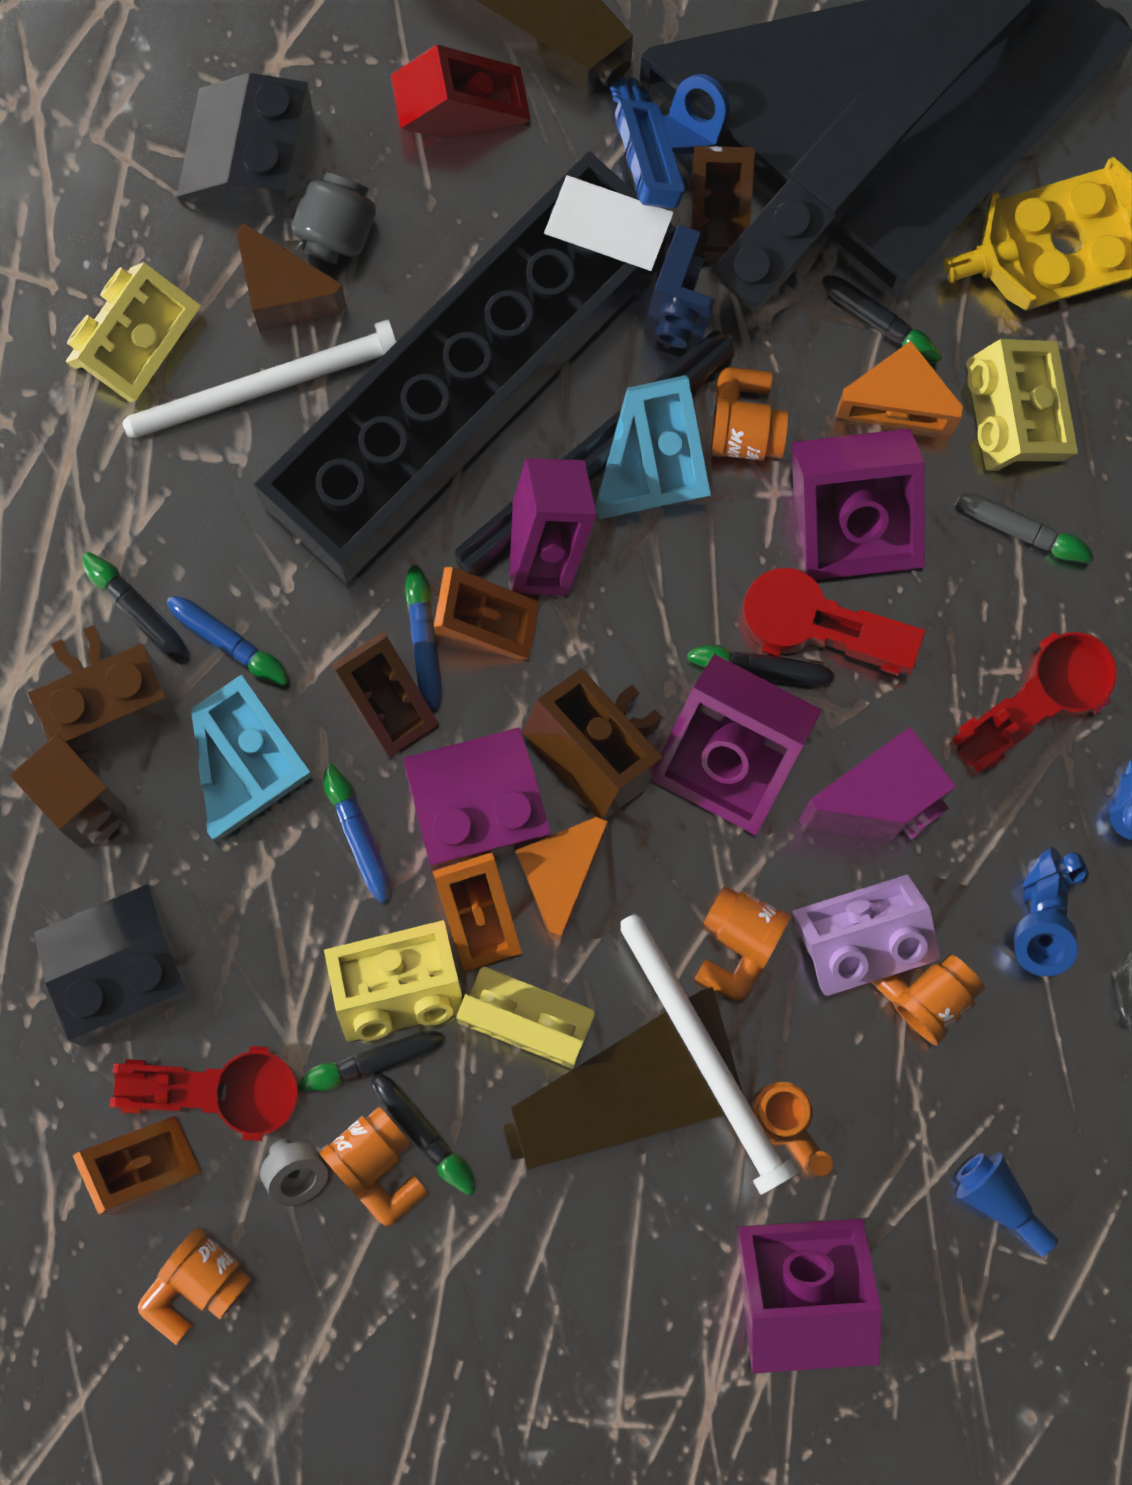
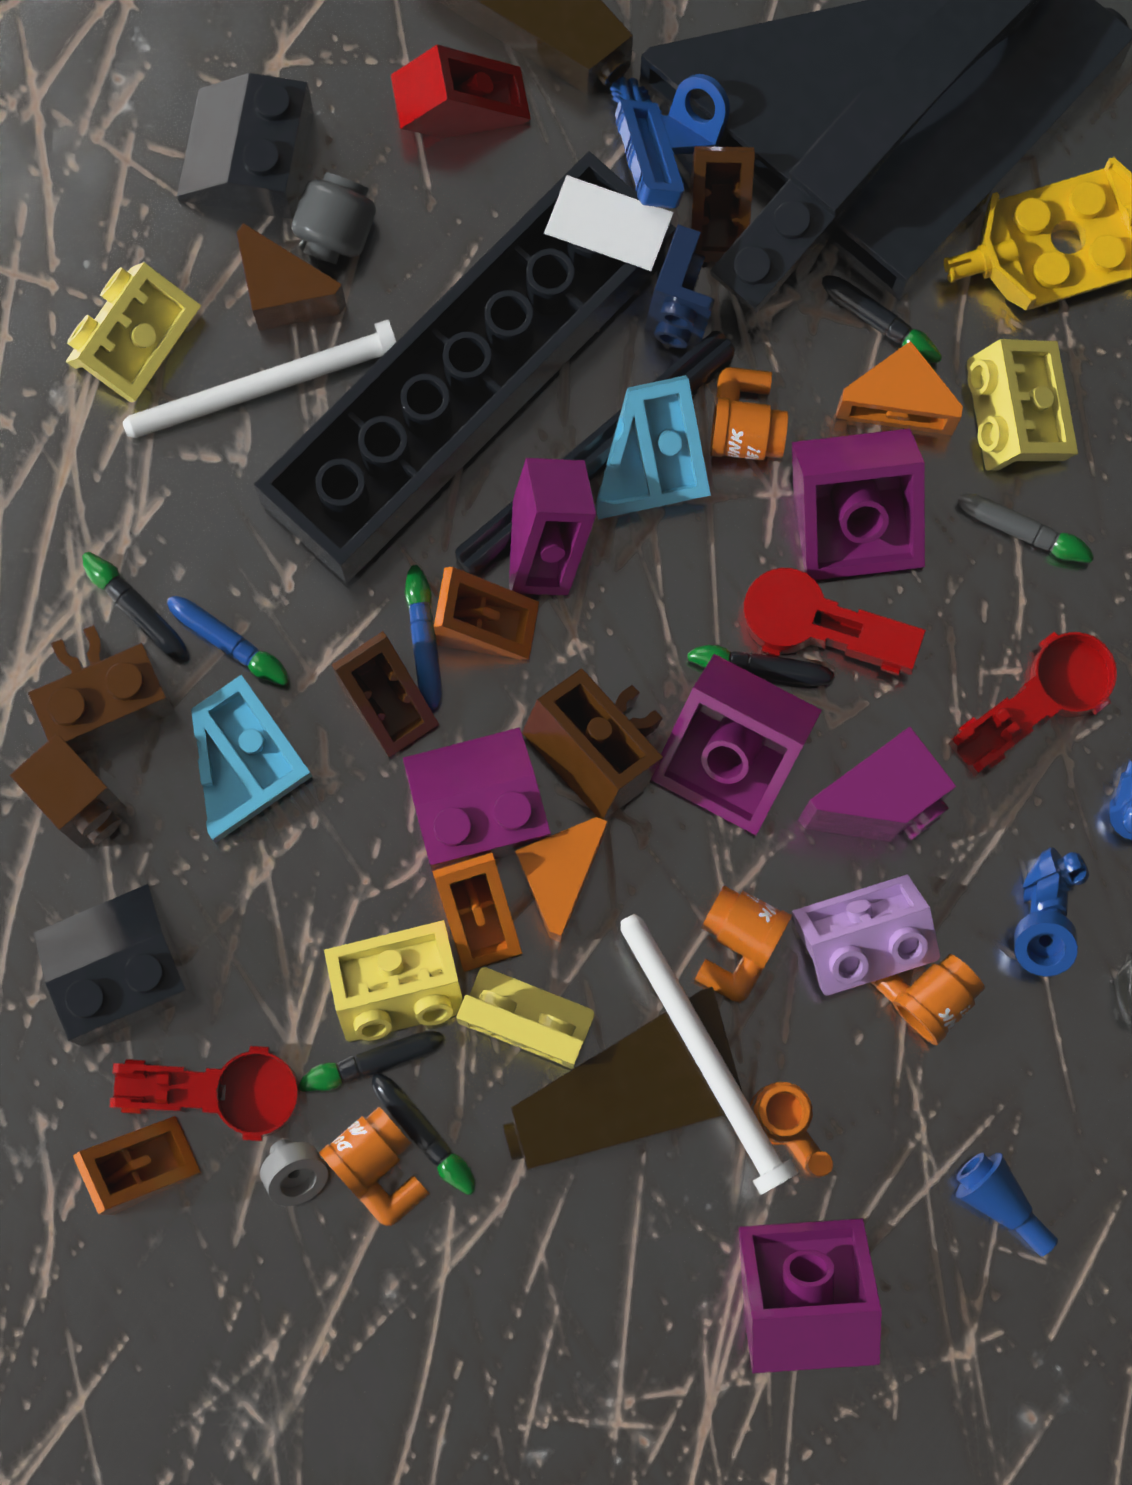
orange piece [138,1226,253,1345] -> none
blue piece [323,763,391,902] -> none

